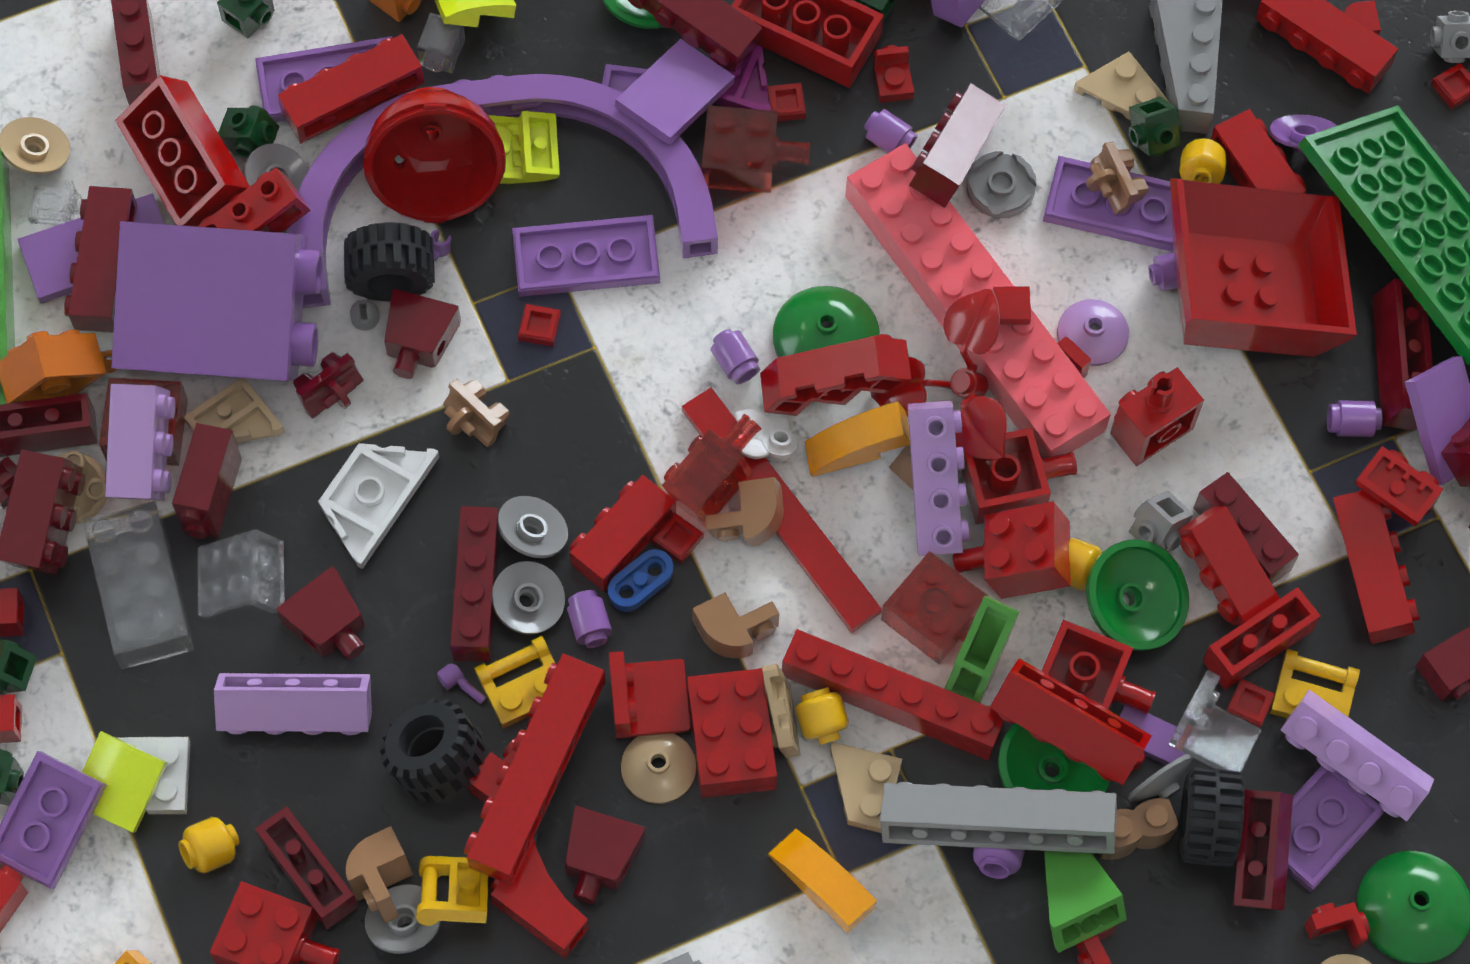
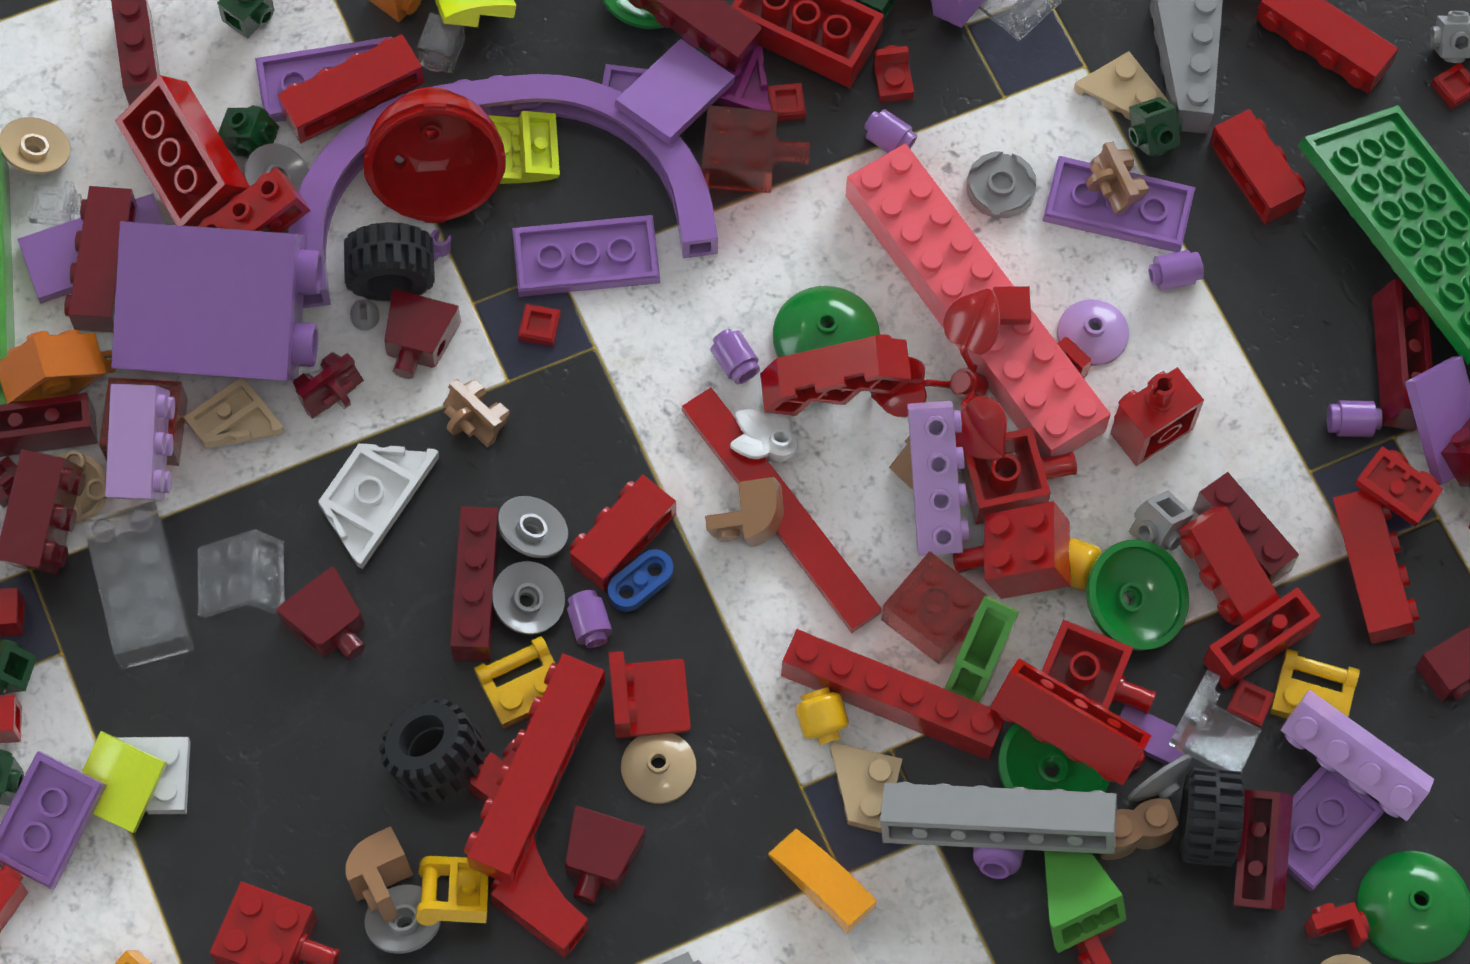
dark red brick [172,423,242,539] -> none
yellow head [178,817,239,873] -> none
lavender brick [214,673,372,735] -> none
dark red brick [255,806,358,930] -> none
medium lavender hand [437,664,487,704] -> none
red tile [652,512,704,565] -> none
clear red brick [662,414,762,528] -> none
red brick [687,668,777,798] -> none
medium nougat brick [692,592,779,658] -> none
tan wing [762,664,801,758] -> none
light orange slope [805,401,910,477] -> none
brick [909,83,1006,208] -> none
red piece [1170,178,1357,357] -> none
yellow head [1179,138,1227,184] -> none
medium lavender dish [1270,115,1337,153] -> none
red tile [1344,0,1381,35] -> none

